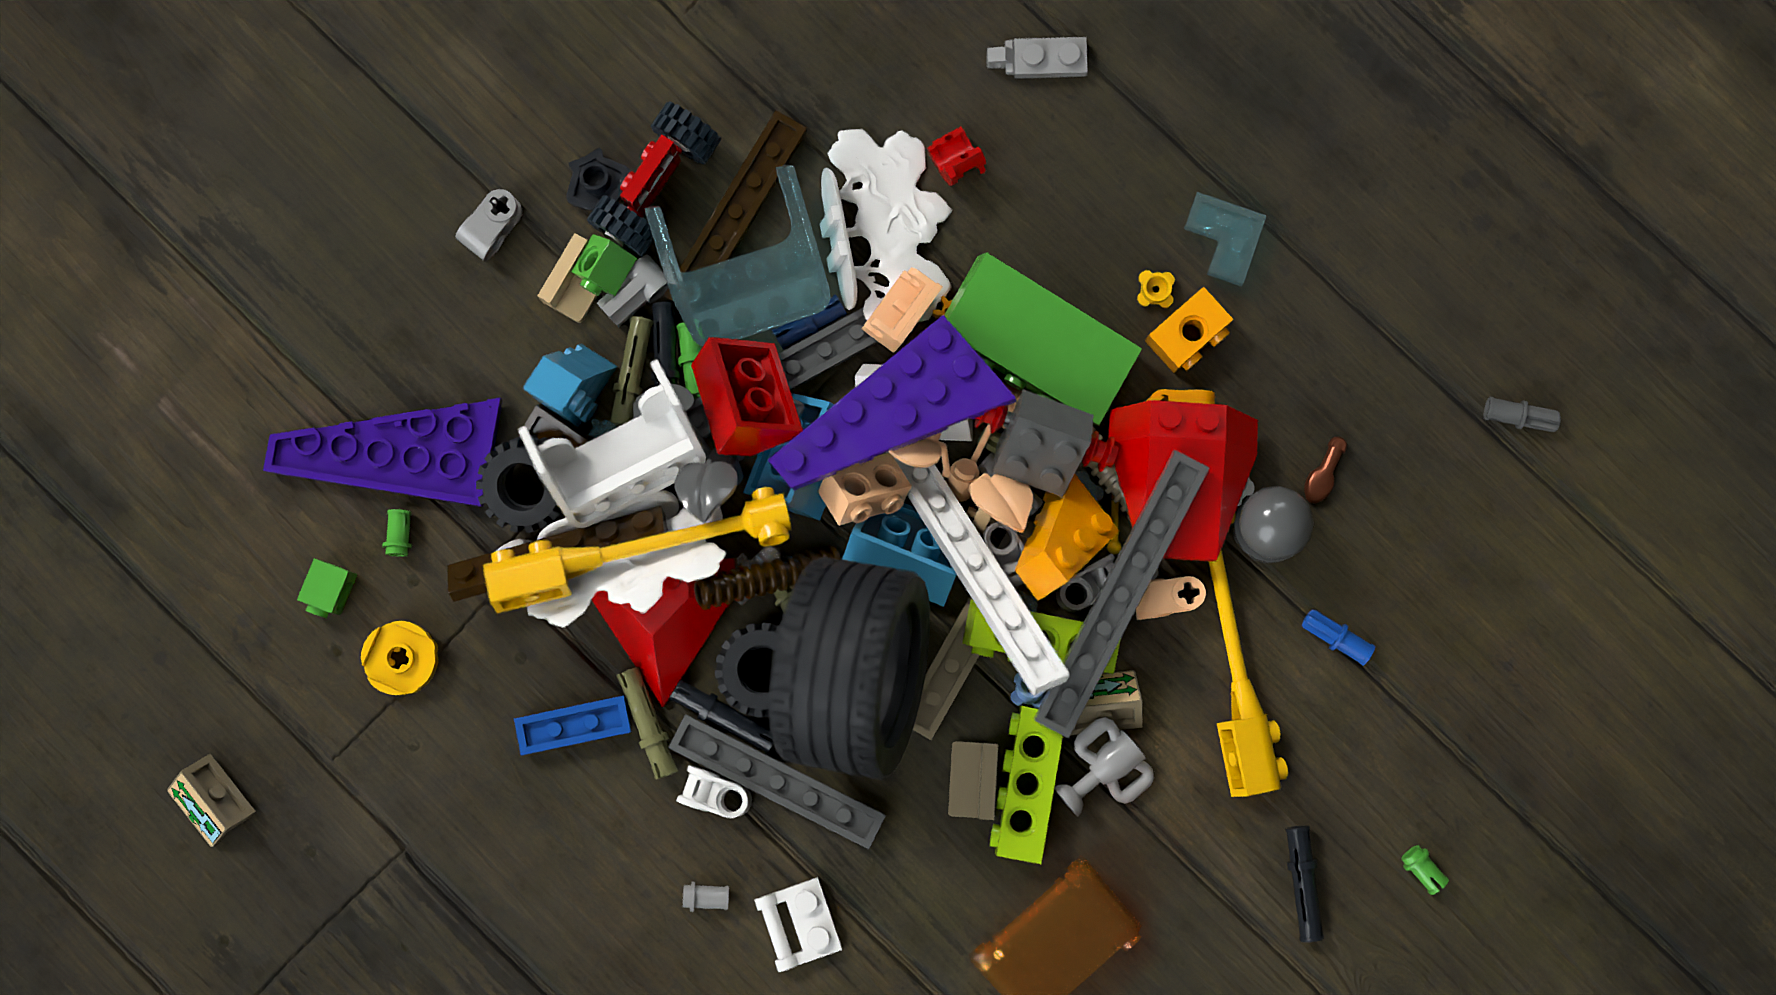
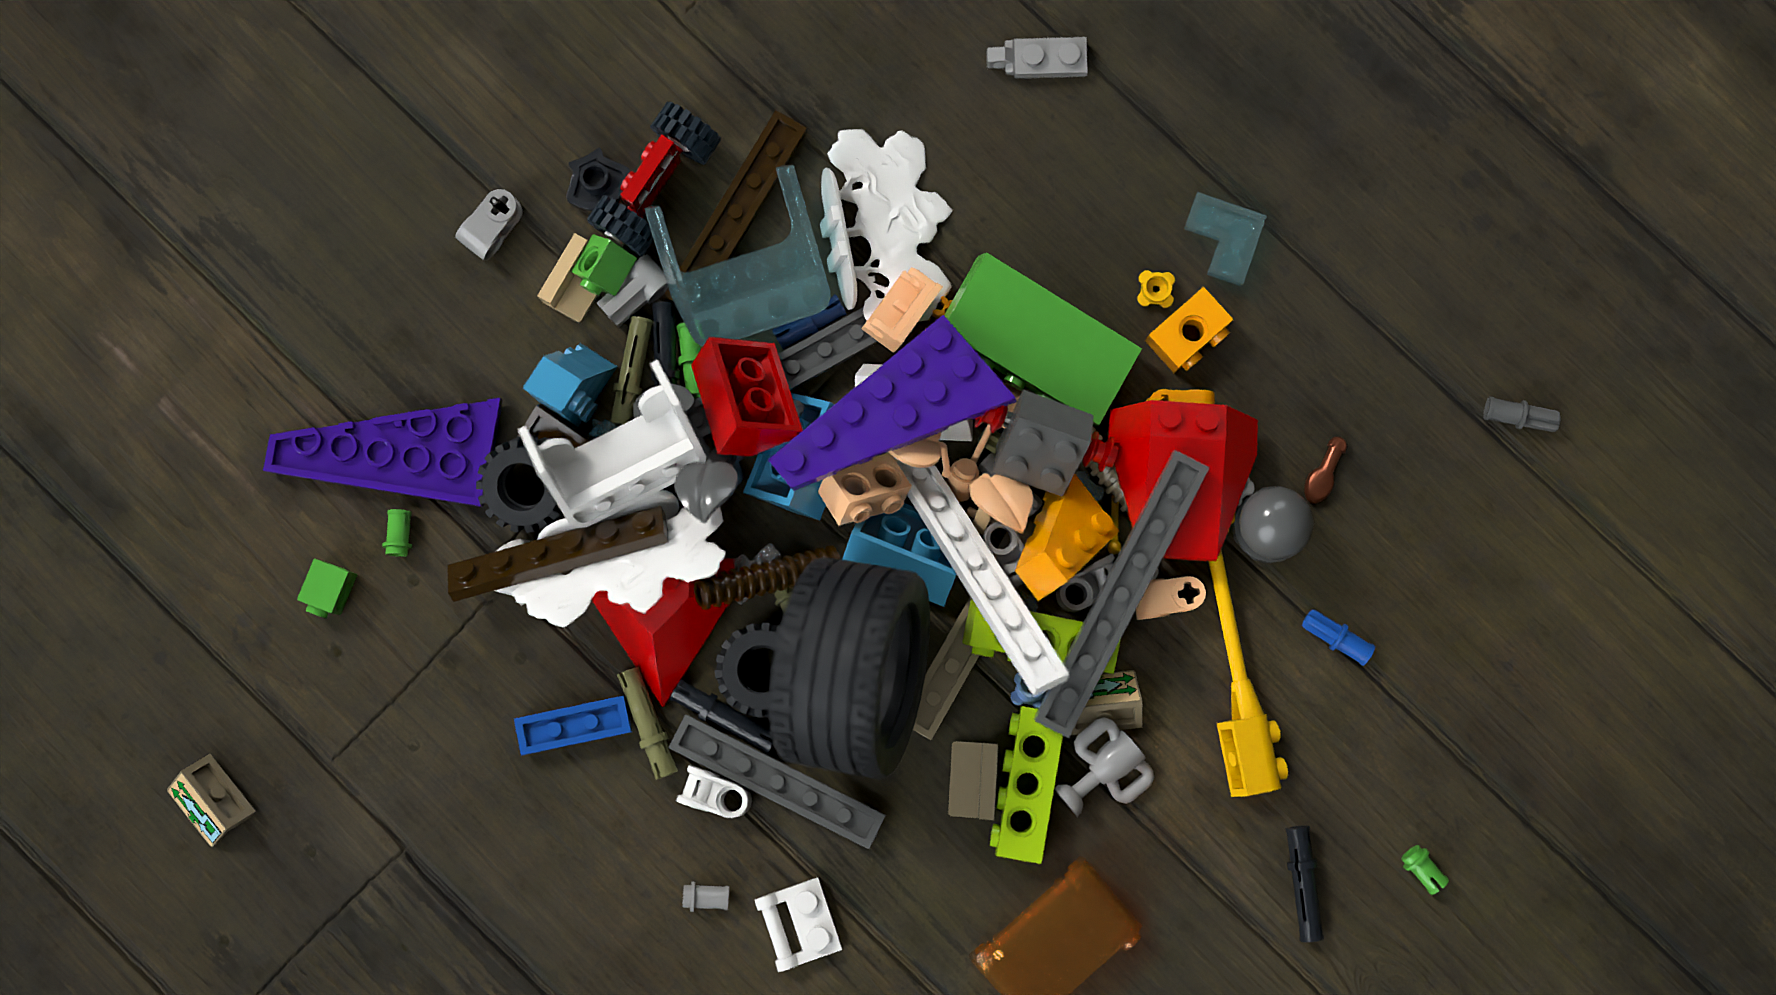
yellow plate [361,621,438,695] -> none
yellow bar [484,487,791,613] -> none
red piece [927,126,986,186] -> none

